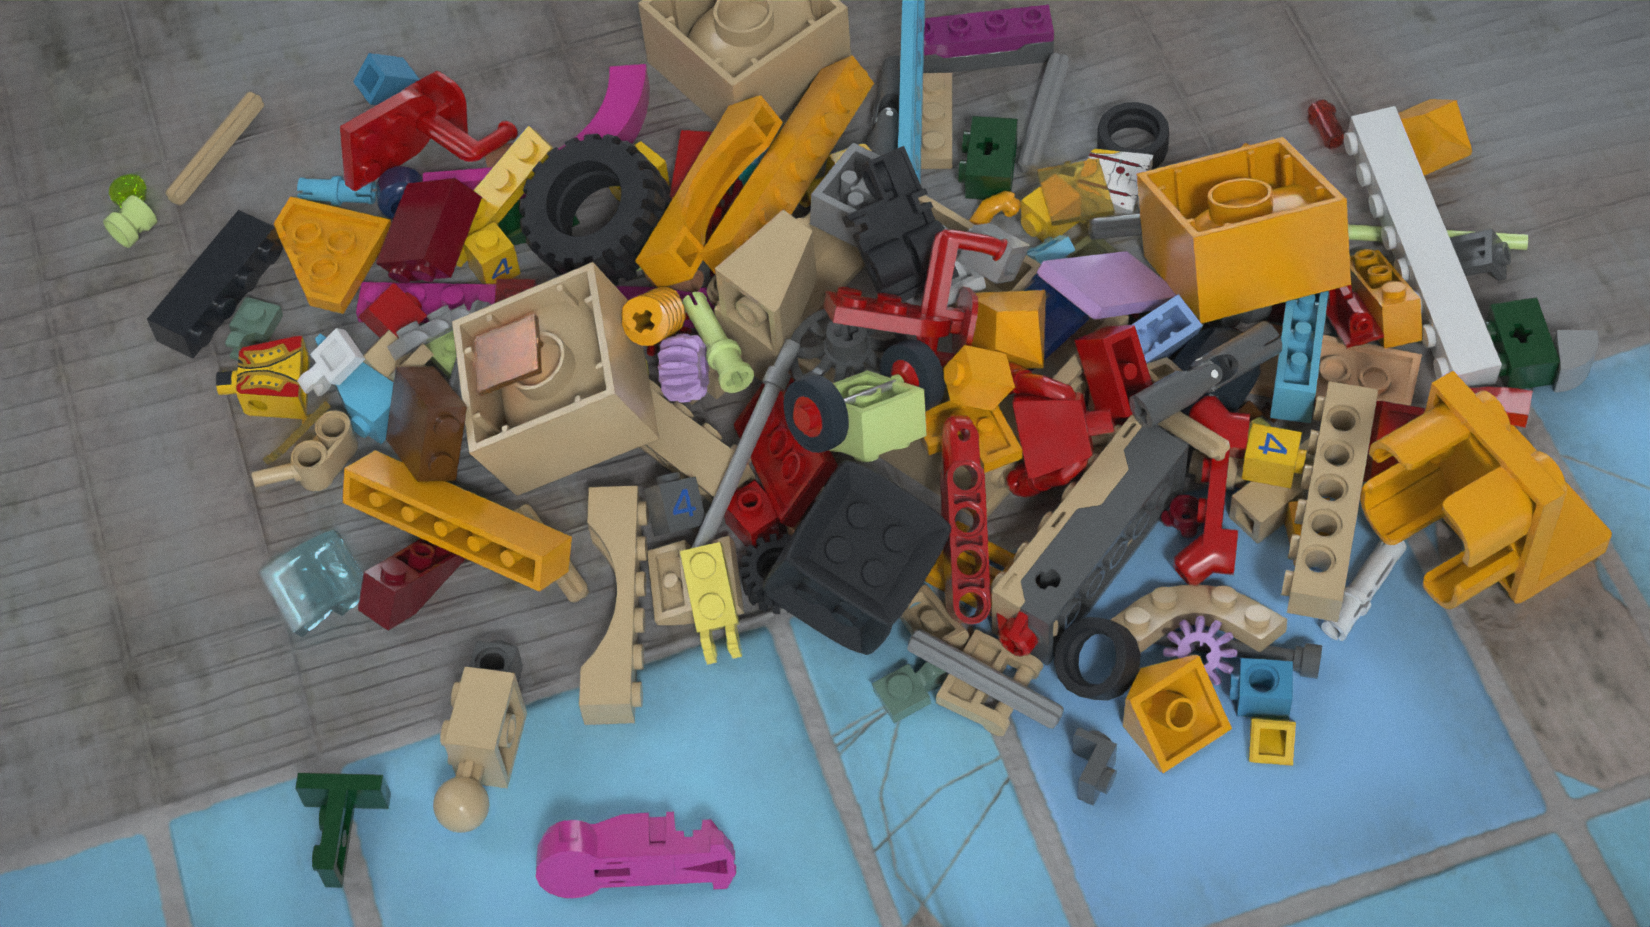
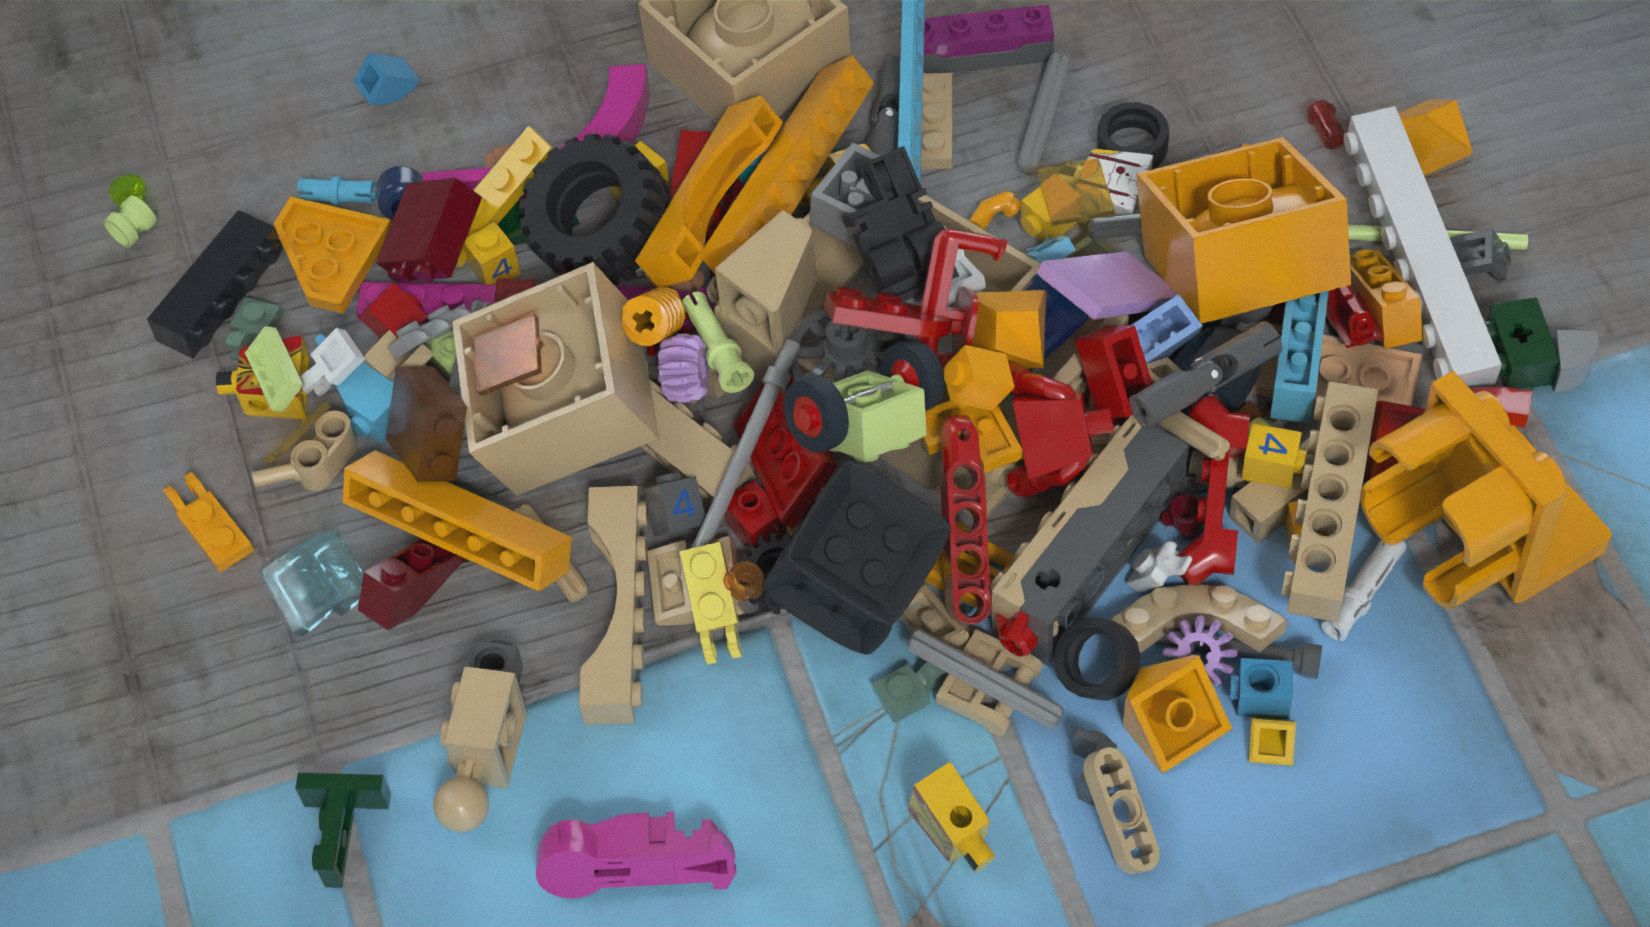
tan axle [165,92,264,206] -> none
red plate [340,71,518,192] -> none
dark green brick [958,116,1018,200] -> none
light grey brick [958,223,1030,284] -> none
none -> light orange hinge [162,472,254,573]
none -> yellowish green plate [245,326,303,412]
none -> clear orange plate [723,561,764,601]
none -> yellow torso [908,762,996,872]
none -> tan beam [1083,747,1160,875]
none -> white plate [1127,542,1192,593]

